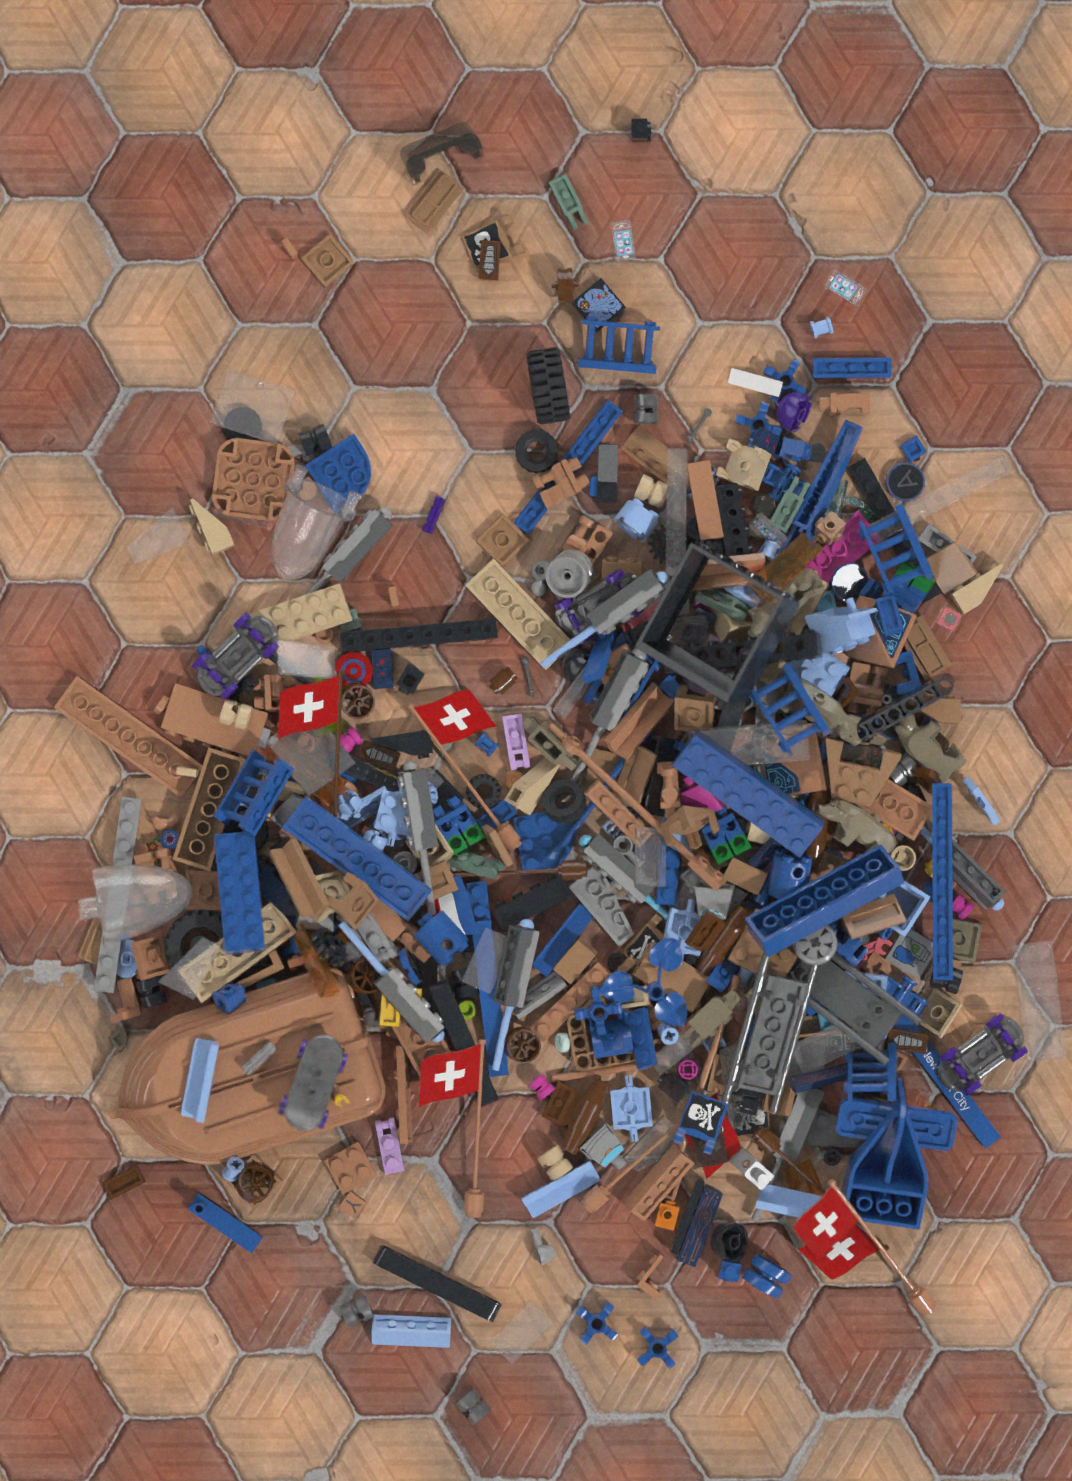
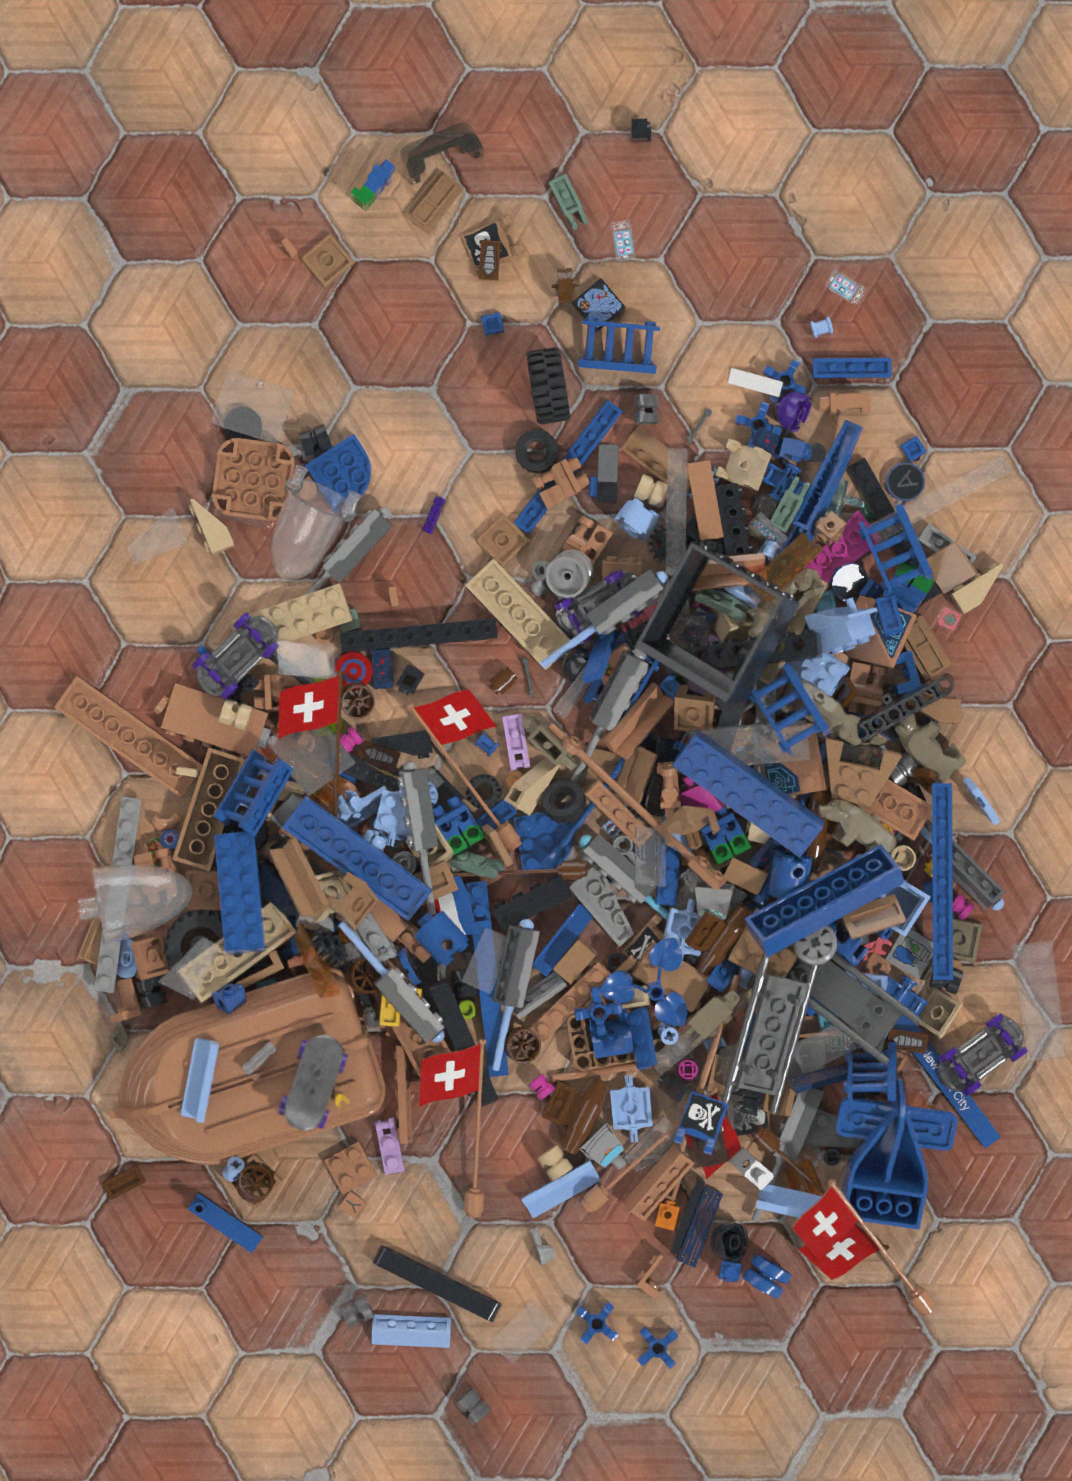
light aqua tile [555,1033,570,1052] -> none
none -> blue hips [350,159,395,211]
none -> blue tile [481,312,504,336]

